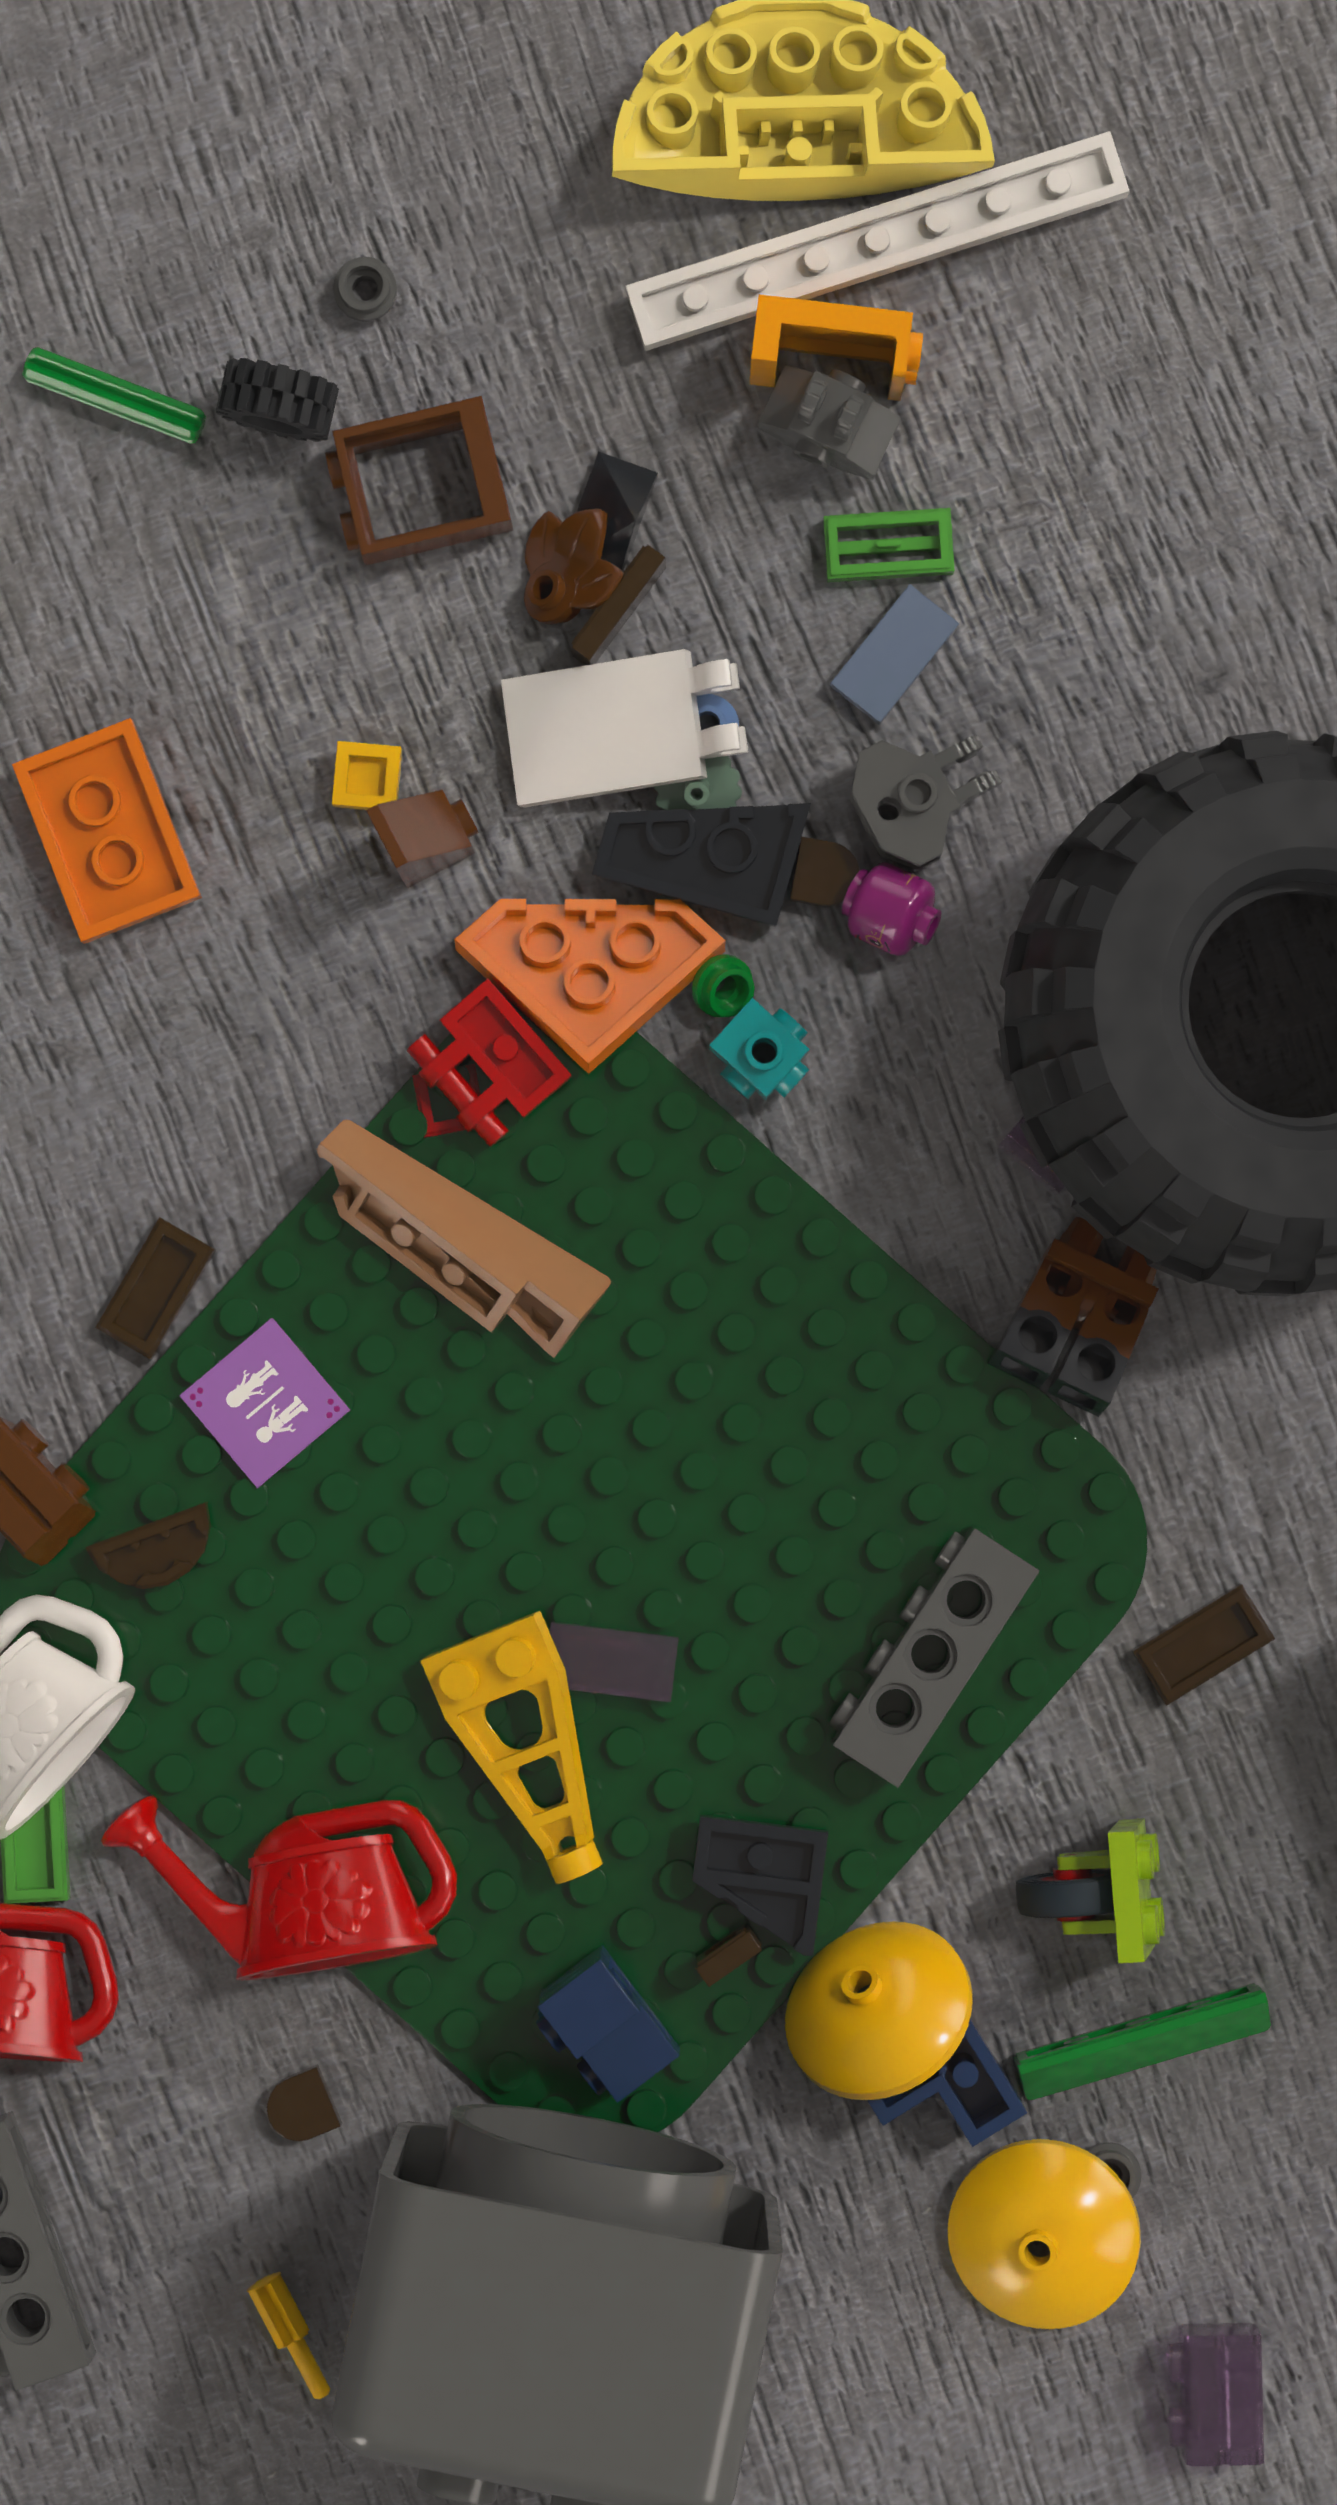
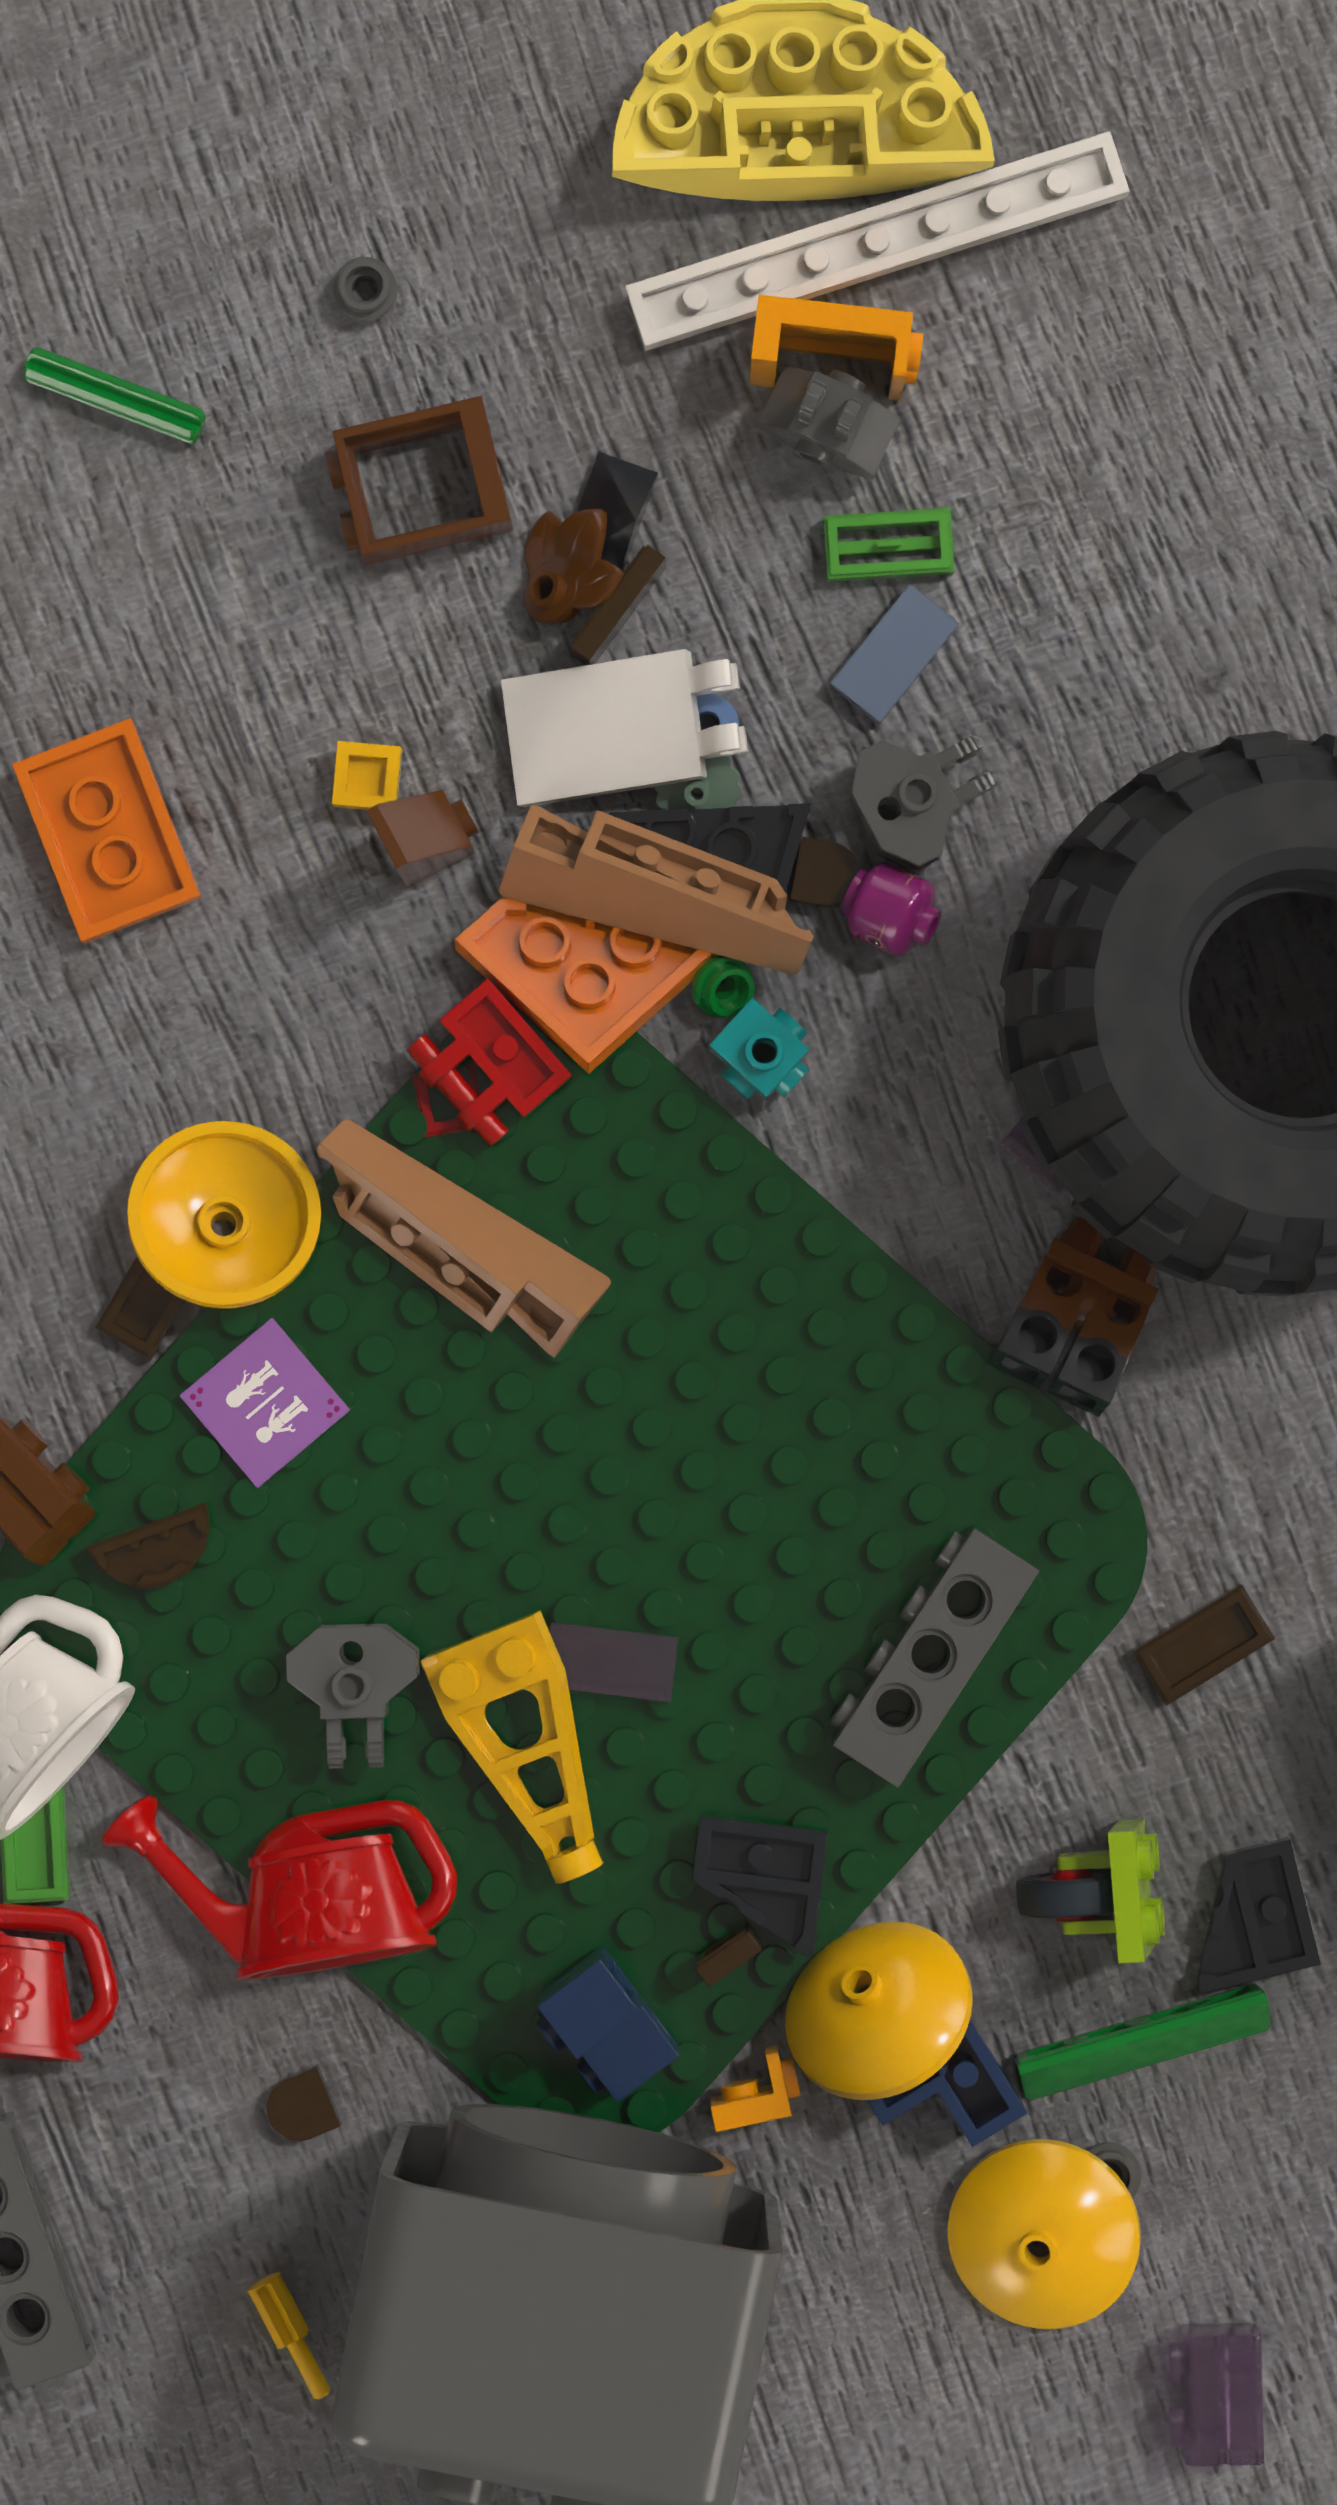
black tyre [216,358,339,442] -> none
none -> yellow dish [127,1121,321,1308]
none -> dark grey hinge [286,1623,420,1769]
none -> medium nougat wedge [499,804,814,975]
none -> light orange bracket [710,2045,801,2132]
none -> black wing [1196,1837,1321,1994]

